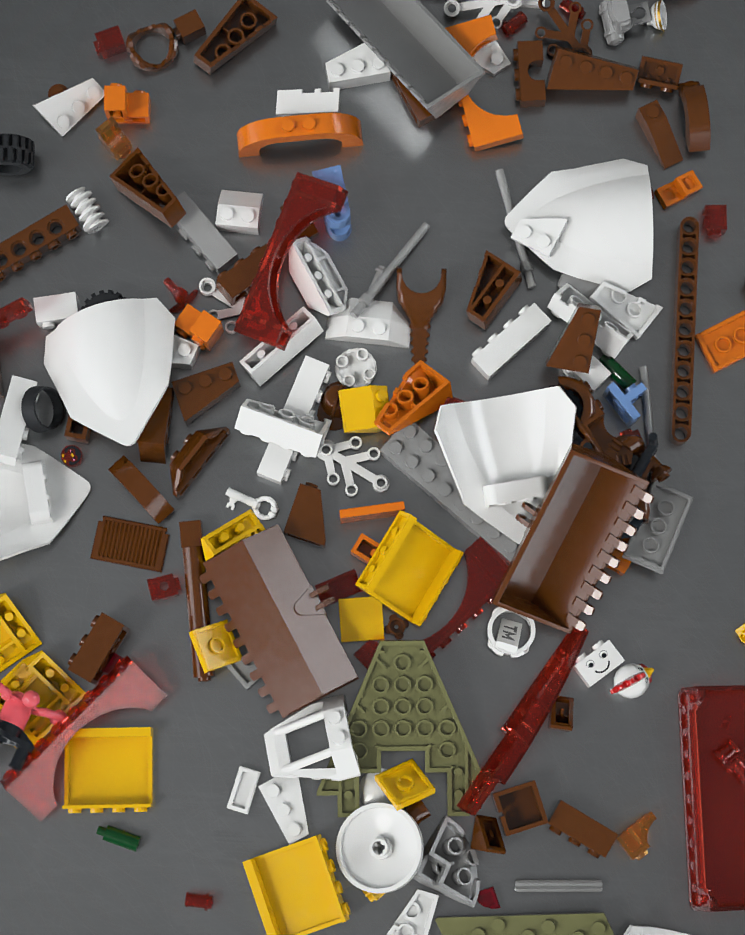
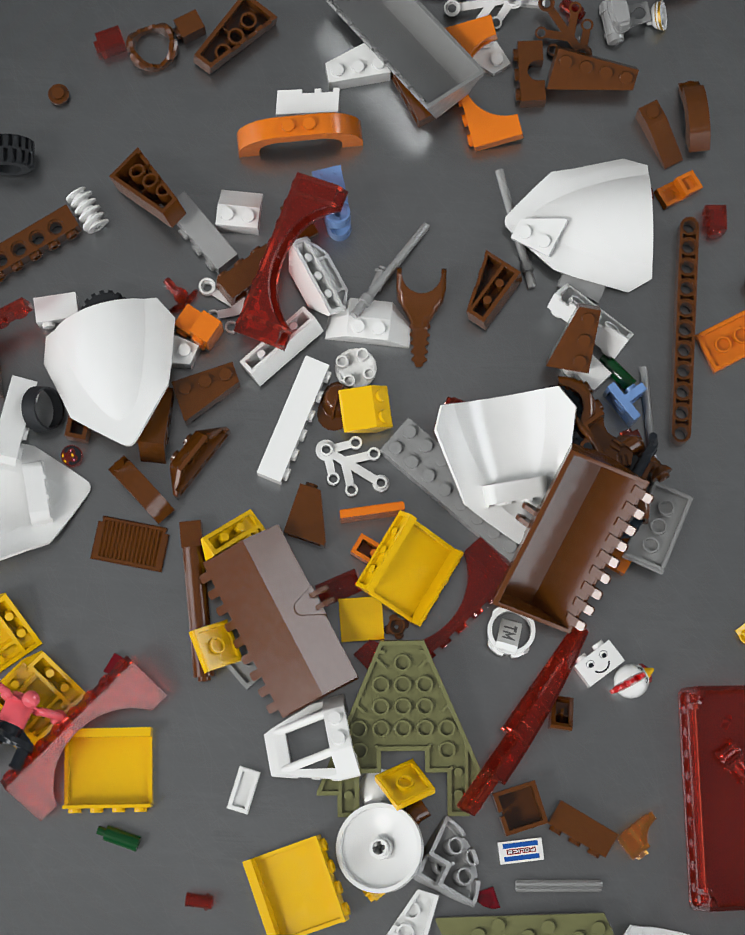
white wing [32,78,104,136] -> none
reddish brown brick [68,612,129,685] -> none
clear orange arch [95,116,132,161] -> none
orange brick [104,83,151,124] -> none
clear red brick [147,573,181,602] -> none
white piece [225,488,279,520] -> none
white wedge [234,399,332,458] -> none
white wing [258,777,309,845] -> none
orange wedge [374,360,453,436] -> none
reddish brown slope [470,815,506,855] -> none
white brick [471,303,552,381] -> none
clear red pin [501,11,528,36] -> none
white wing [589,281,663,340] -> none
reddish brown bracket [636,55,683,93] -> none
none -> tile [497,837,544,865]

